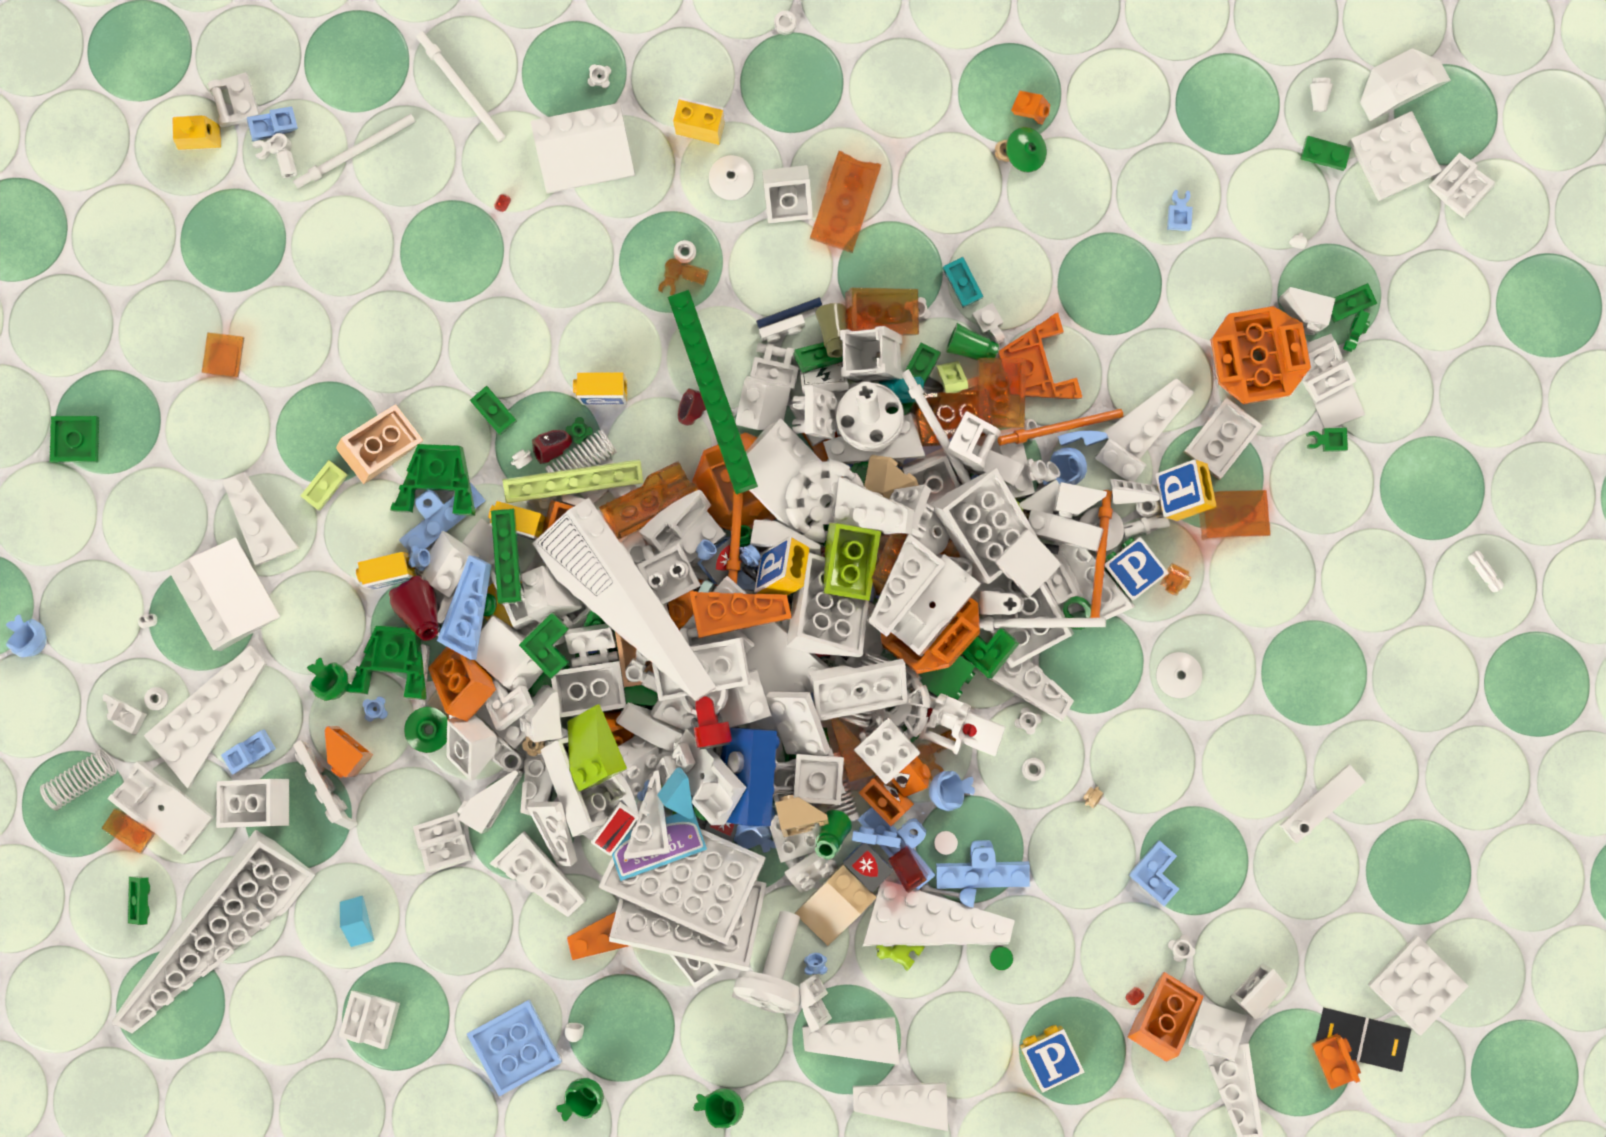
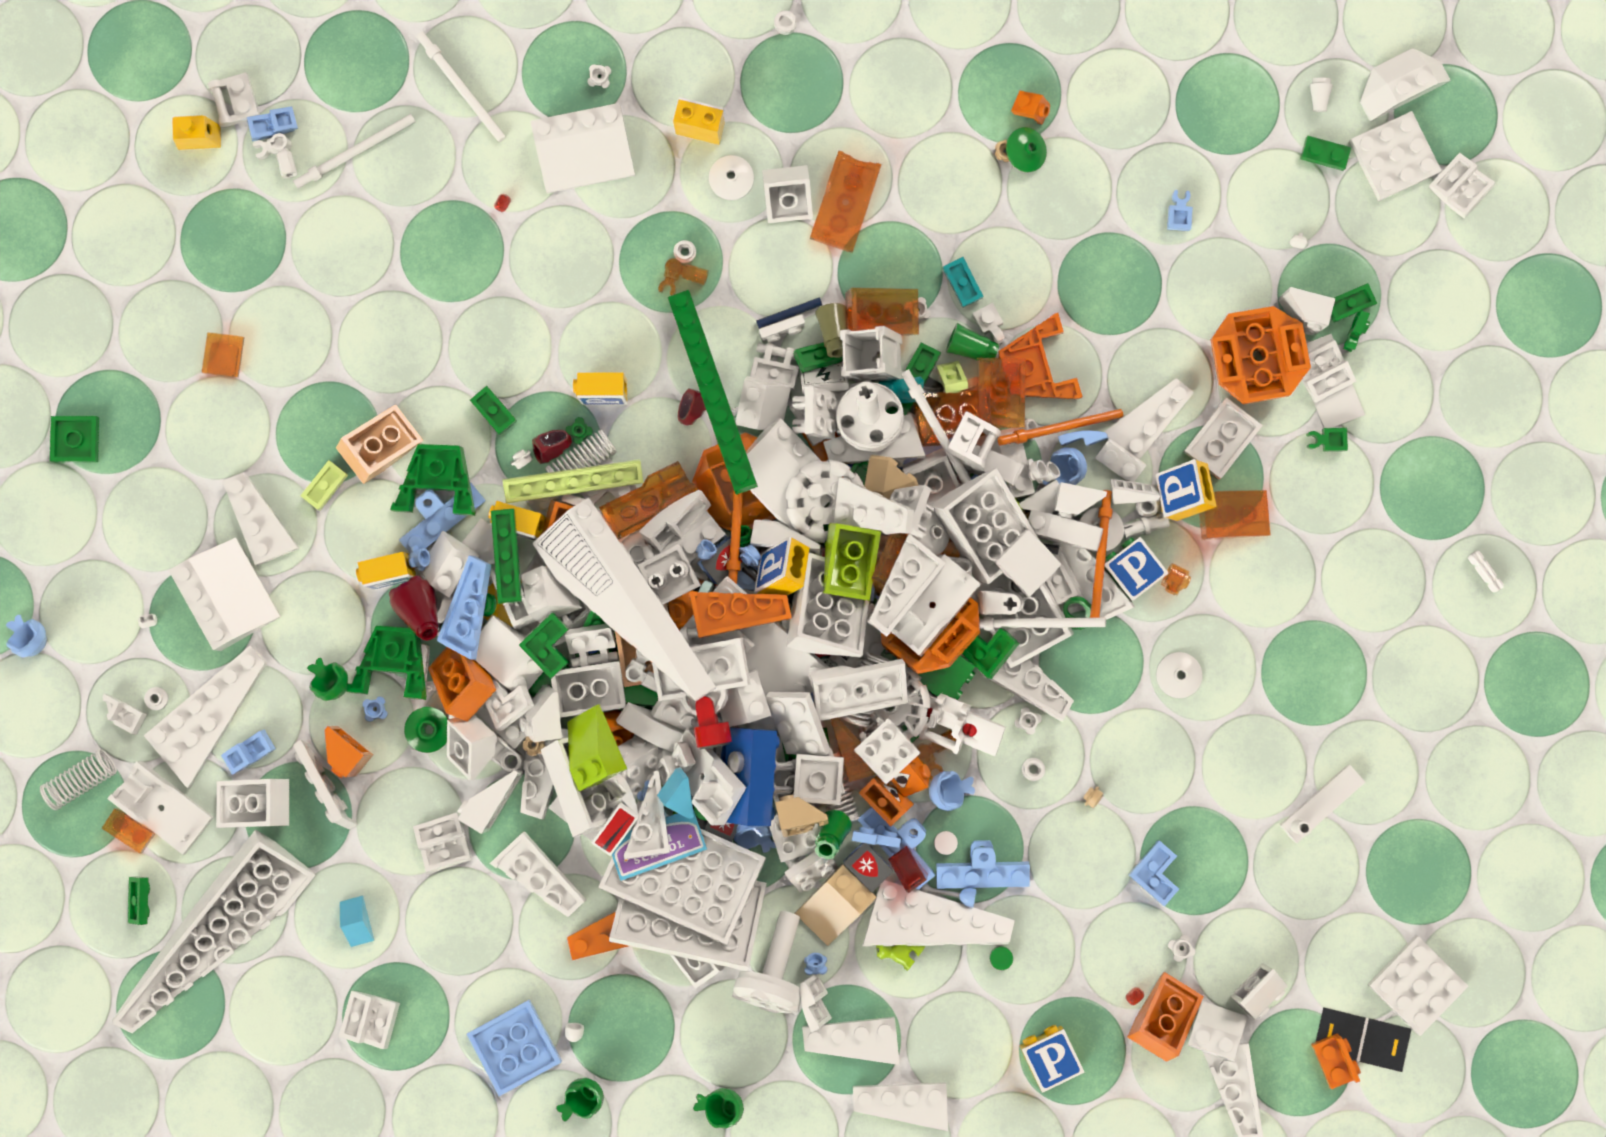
white wing [527,802,577,866] -> none

